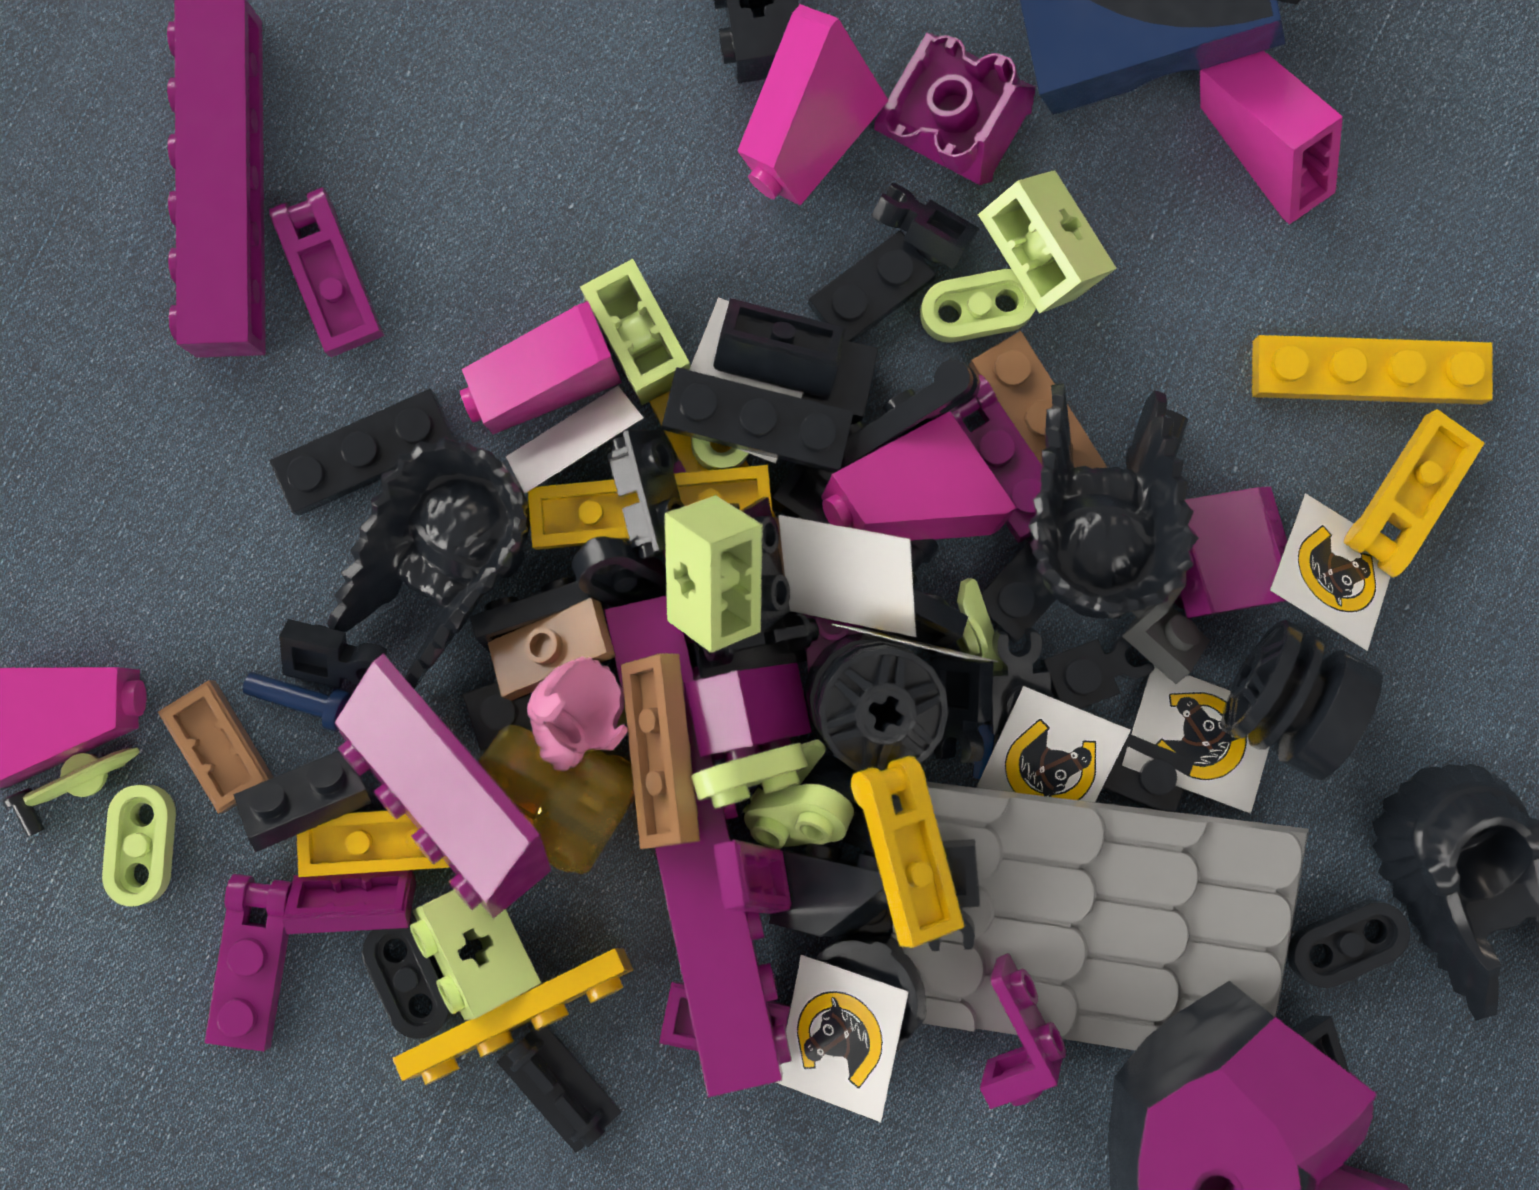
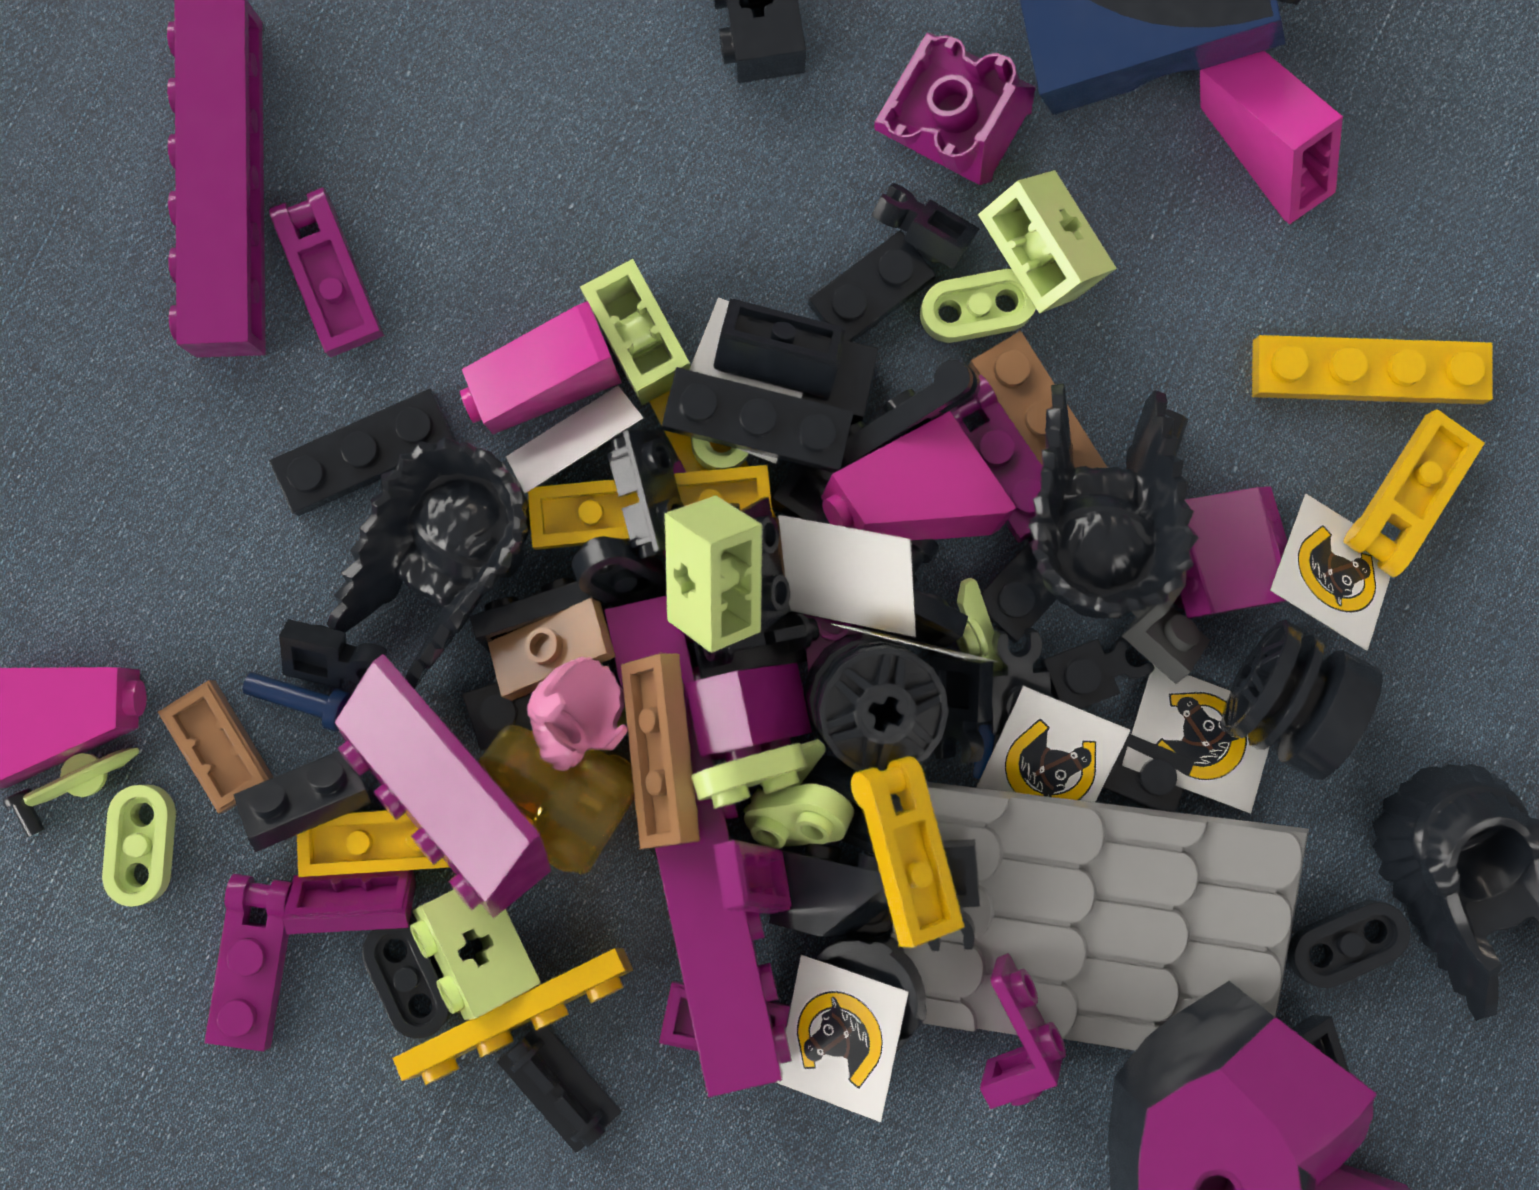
dark pink slope [738,4,889,206] -> none

